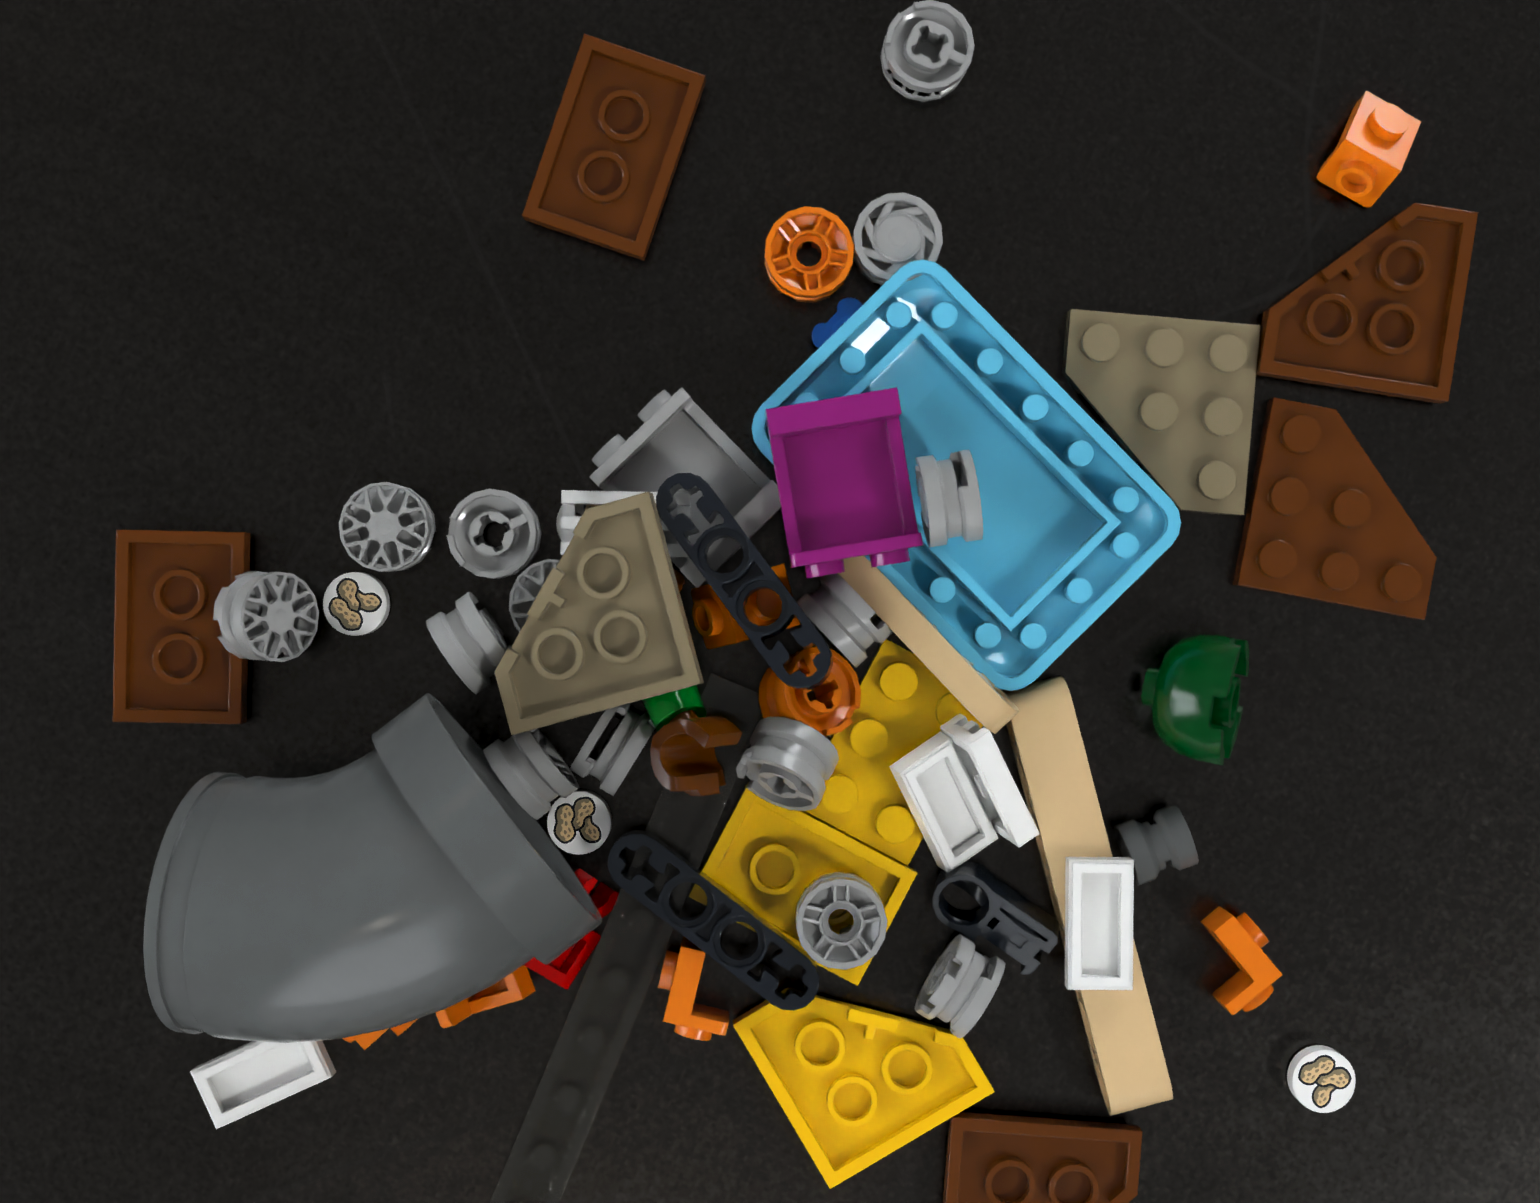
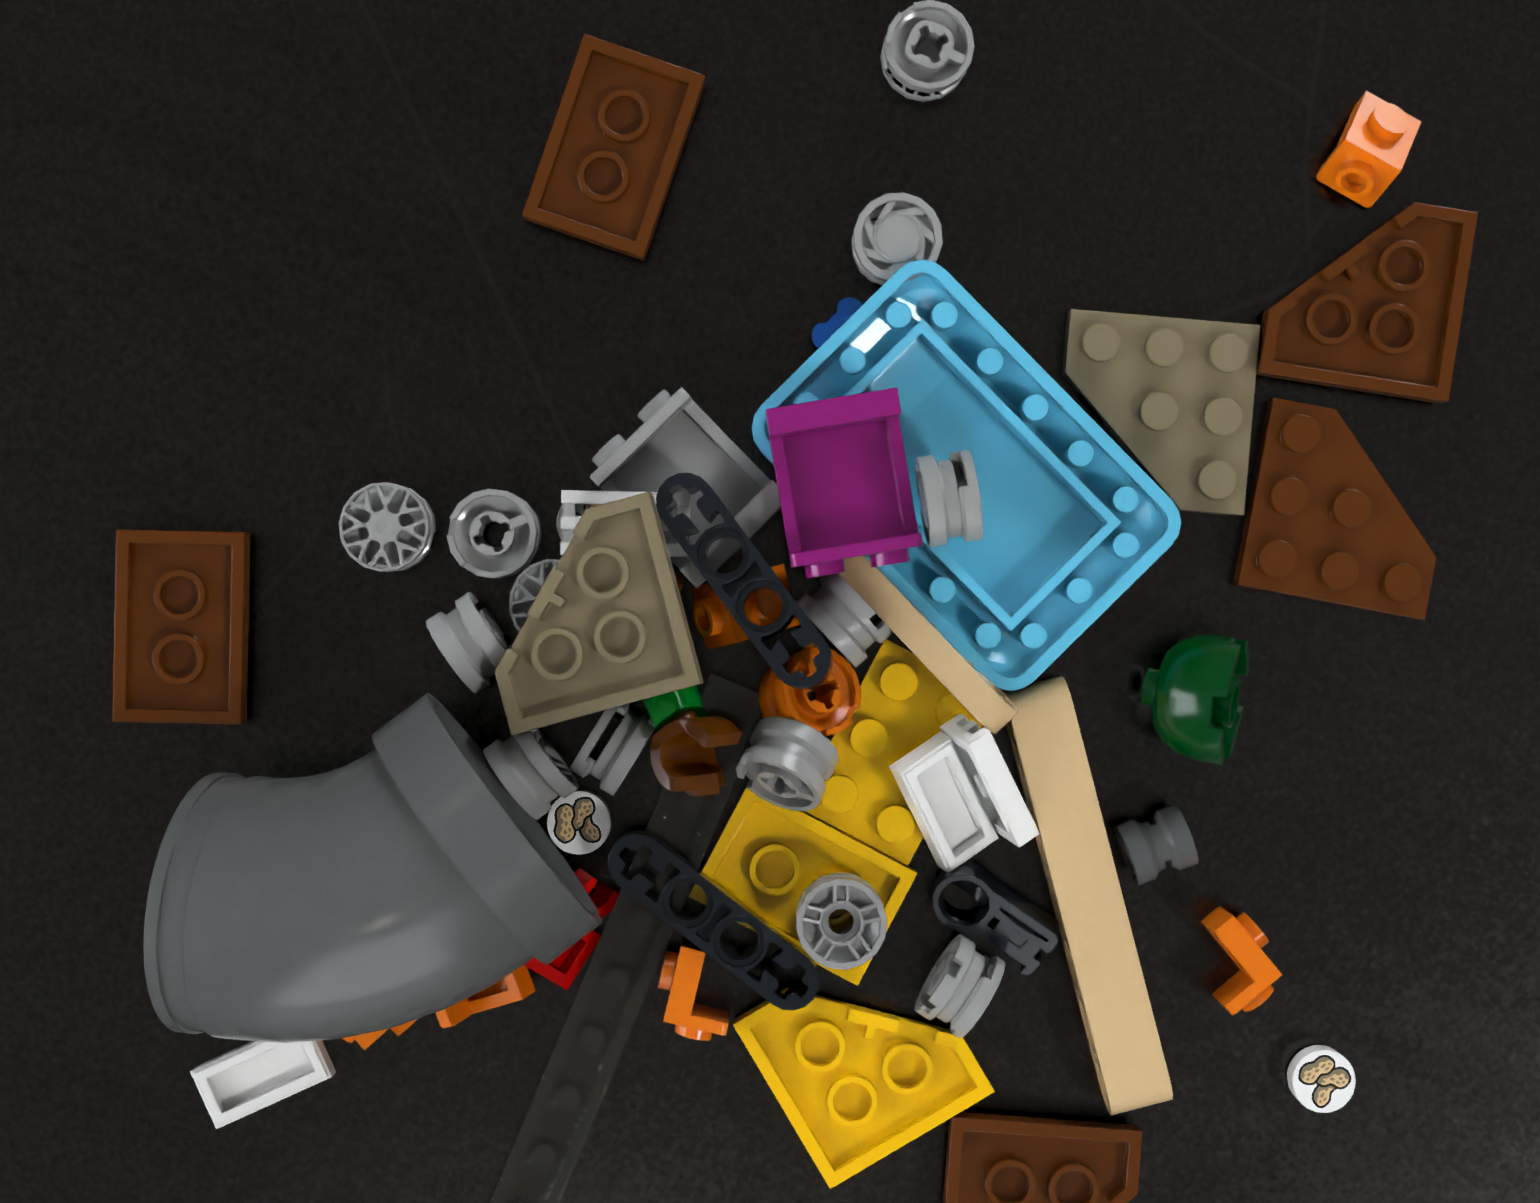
light grey wheel [213,571,319,662] -> none
tile [323,572,390,636] -> none
orange wheel [764,206,854,303] -> none
white tile [1065,857,1134,990] -> none

